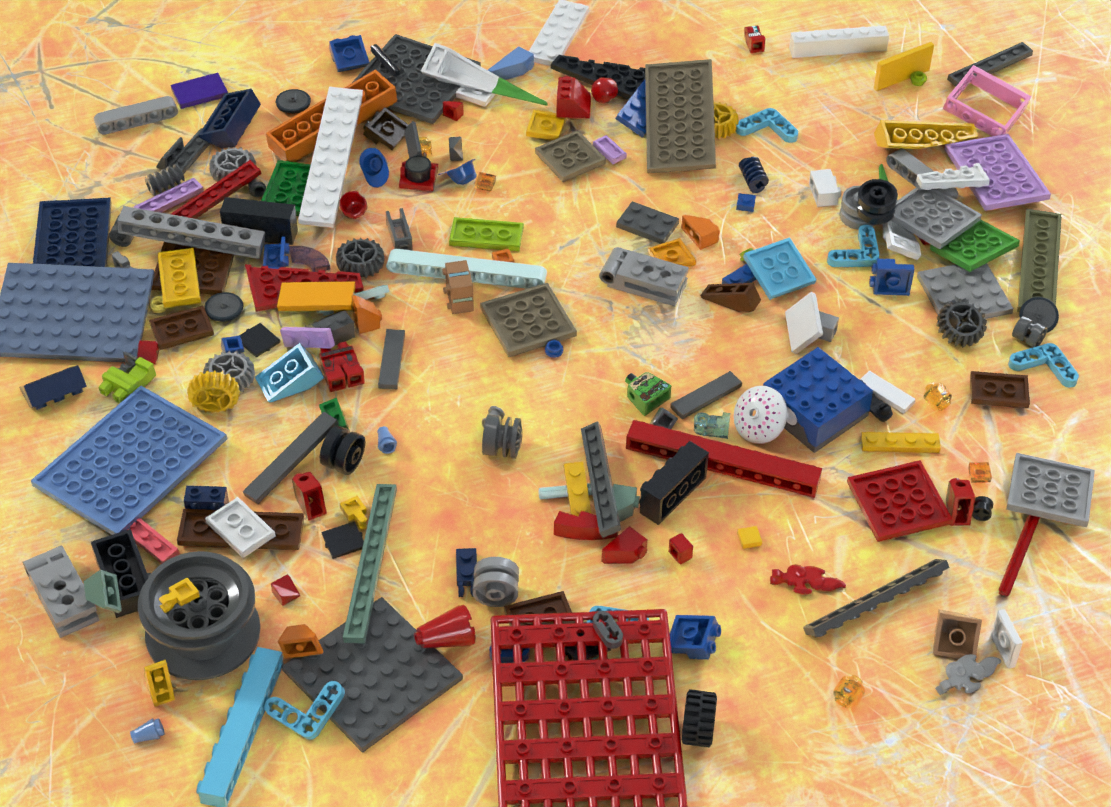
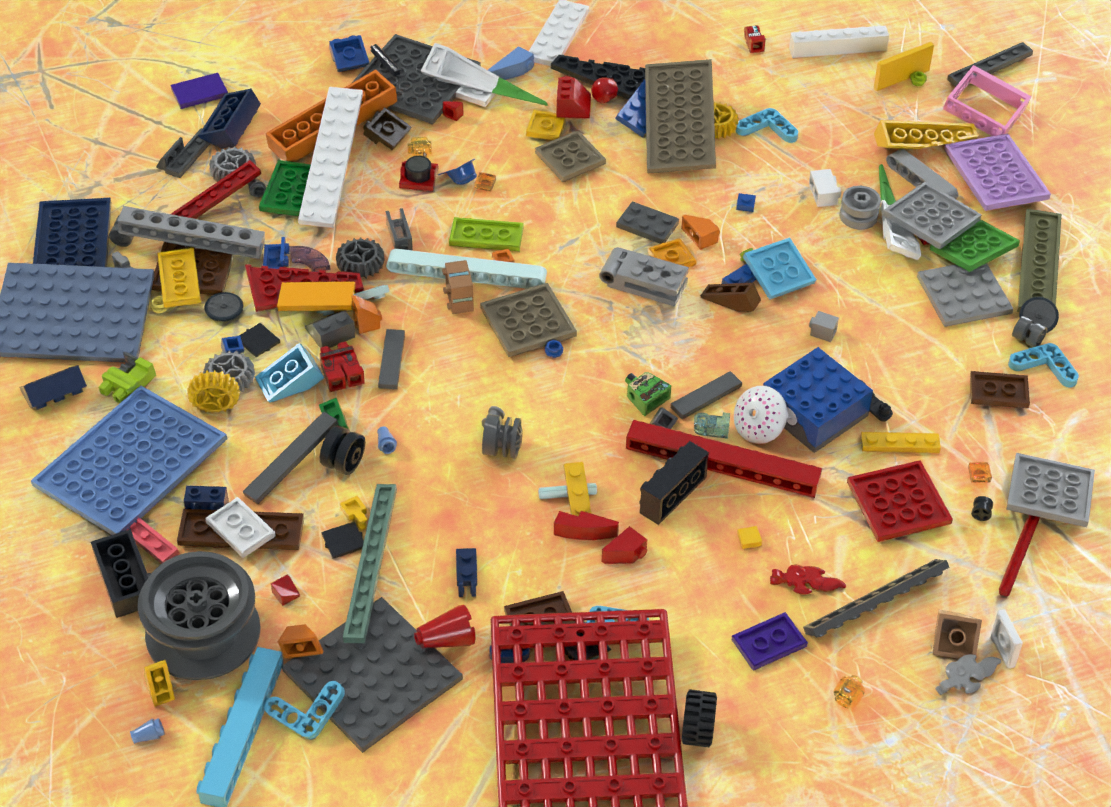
light grey hinge [22,545,99,638] -> none
sand green slope [83,570,122,613] -> none
light grey beam [94,96,178,135] -> none
lavender plate [133,178,204,213] -> none
red slope [137,340,159,364] -> none
dark grey piece [145,164,185,196] -> none
reddish brown plate [149,305,214,350] -> none
yellow plate [159,578,200,613] -> none
black brick [220,197,298,245] -> none
dark grey wheel [275,89,311,114] -> none
lavender plate [280,327,335,348] -> none
red torso [292,472,327,521] -> none
red hair [339,191,368,219] -> none
blue piece [359,148,389,188] -> none
dark grey slope [404,121,422,158] -> none
dark grey slope [449,136,463,161] -> none
light grey wheel [473,557,519,607] -> none
dark grey plate [581,421,621,538] -> none
lavender plate [593,135,627,164] -> none
dark grey beam [593,611,623,649] -> none
sand green slope [613,484,640,522] -> none
red slope [668,533,694,565] -> none
blue plate [670,615,721,660] -> none
dark blue piece [739,156,769,193] -> none
white tile [785,292,823,354] -> none
medium azure beam [827,225,879,267] -> none
black wheel [857,179,898,225] -> none
white tile [860,371,916,414] -> none
blue plate [869,258,915,296] -> none
white wing [916,163,990,190] -> none
clear yellow head [923,382,952,411] -> none
dark grey gear [936,298,987,348] -> none
red torso [946,478,975,526] -> none
none -> dark purple tile [731,612,808,671]

